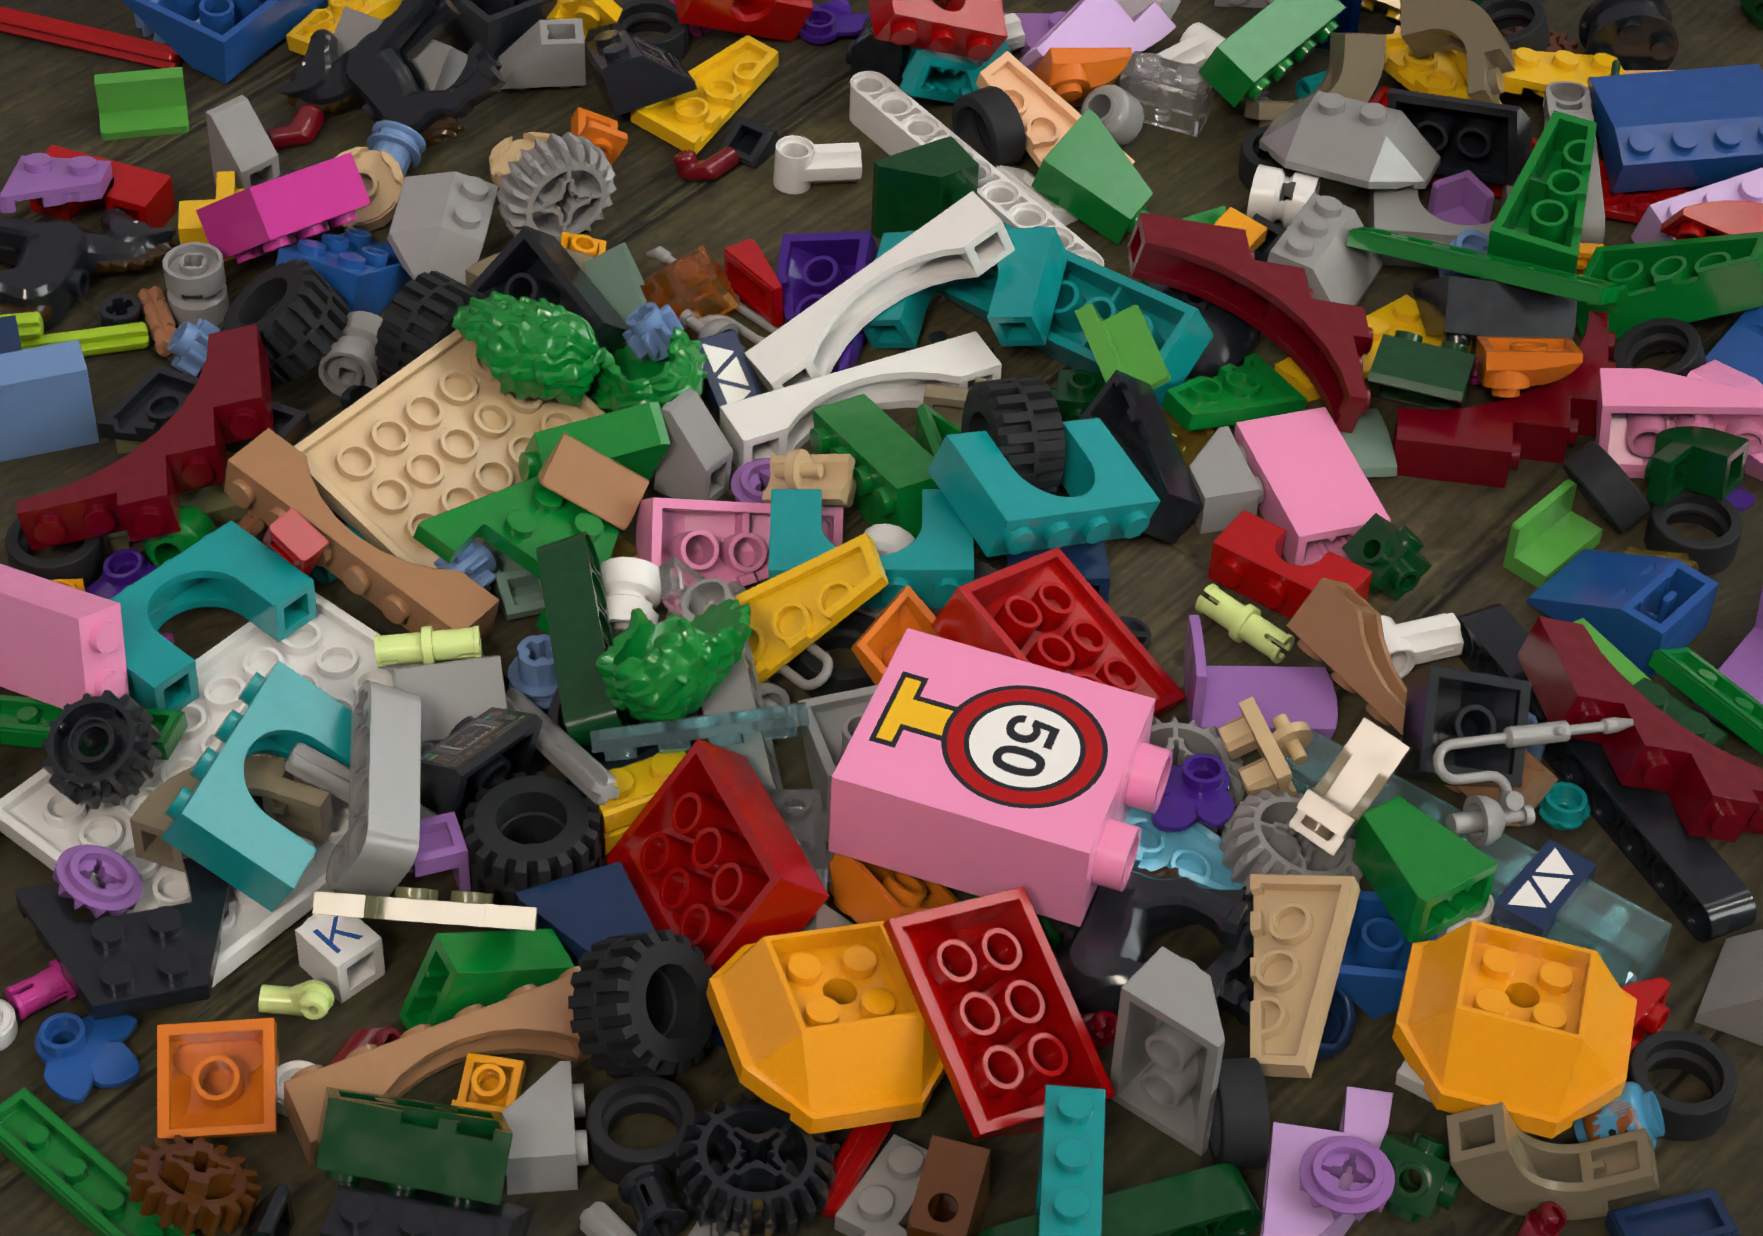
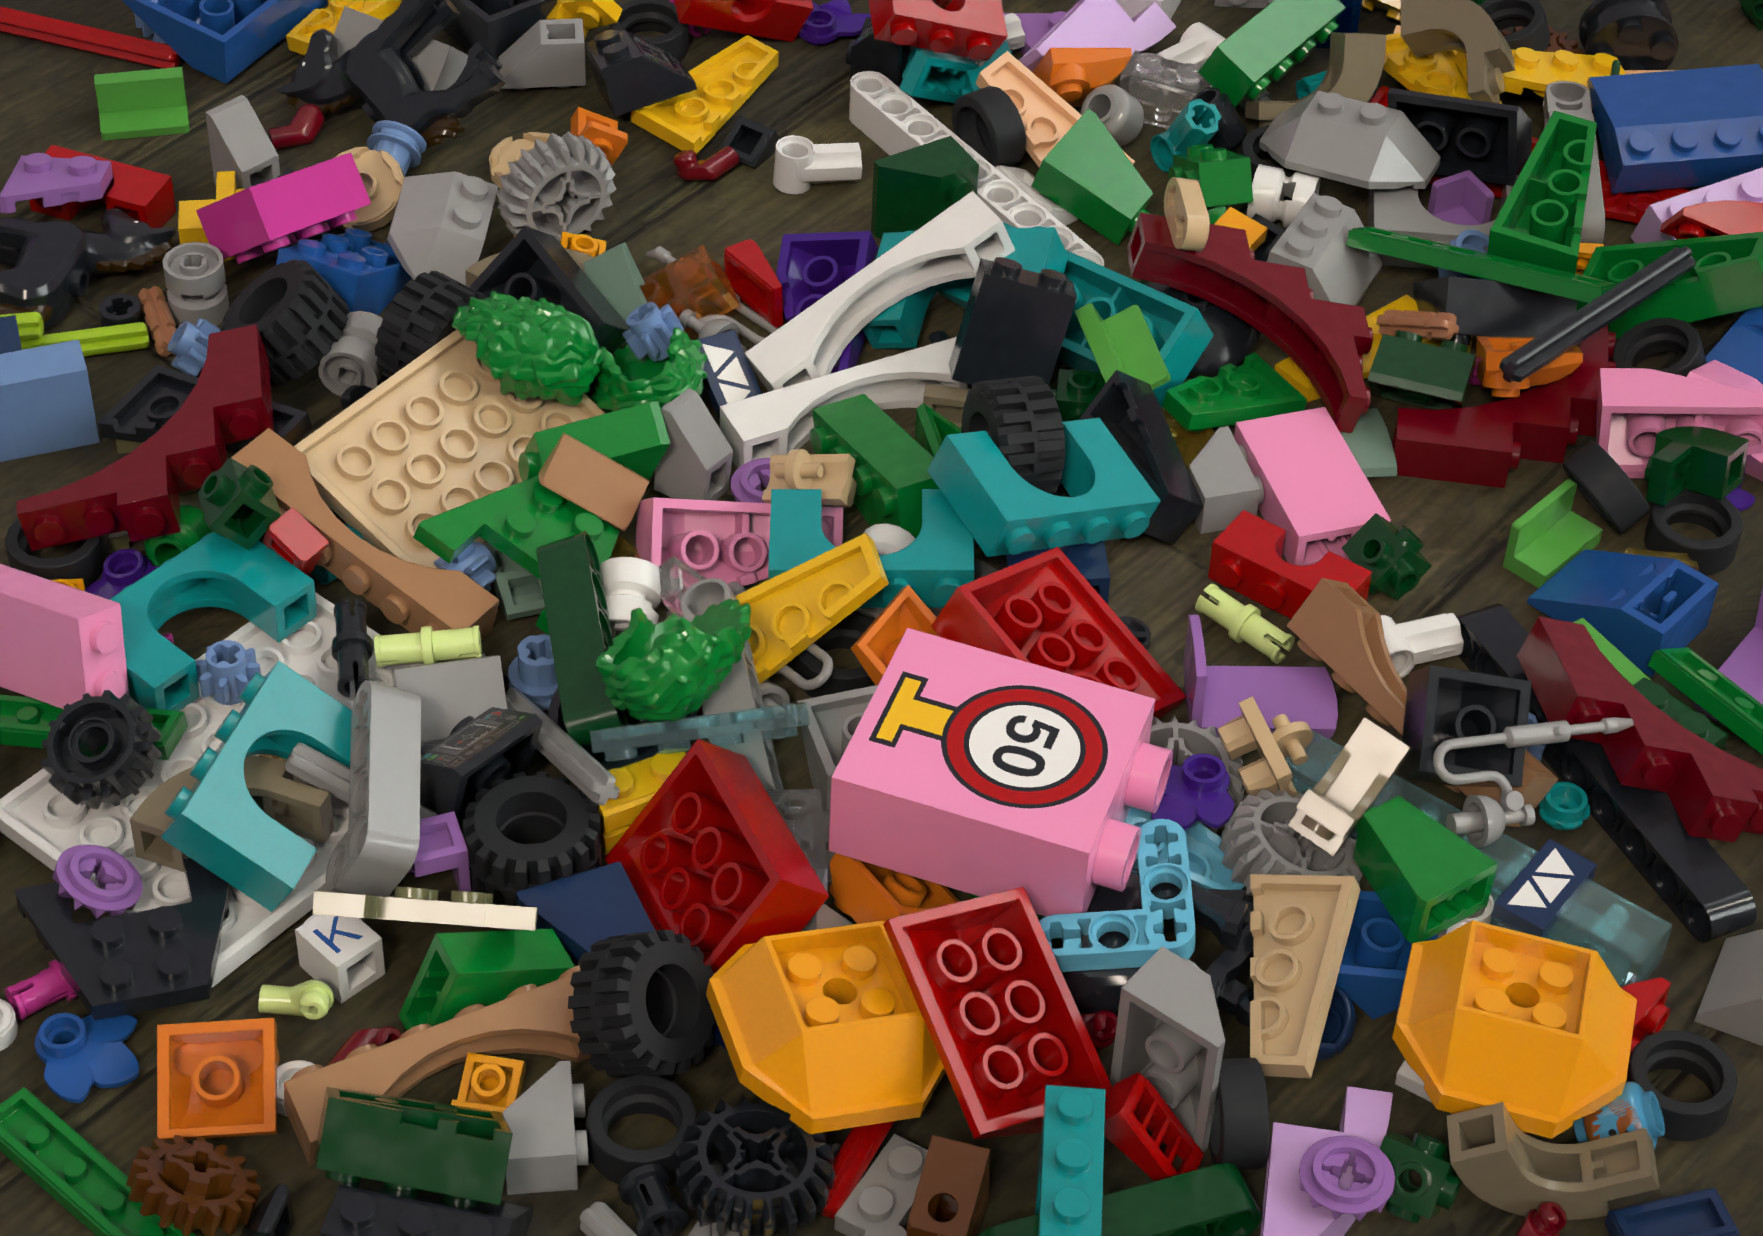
none -> medium blue gear [195,640,261,705]
none -> dark green brick [198,457,281,551]
none -> black pin [331,598,373,698]
none -> black brick [949,257,1077,386]
none -> medium azure beam [1039,819,1196,972]
none -> red slope [1104,1072,1204,1181]
none -> teal piece [1150,98,1222,172]
none -> tan beam [1164,177,1210,252]
none -> green brick [1168,144,1253,207]
none -> black brick [1190,87,1247,152]
none -> nougat axle [1376,310,1459,341]
none -> black axle [1499,246,1696,383]

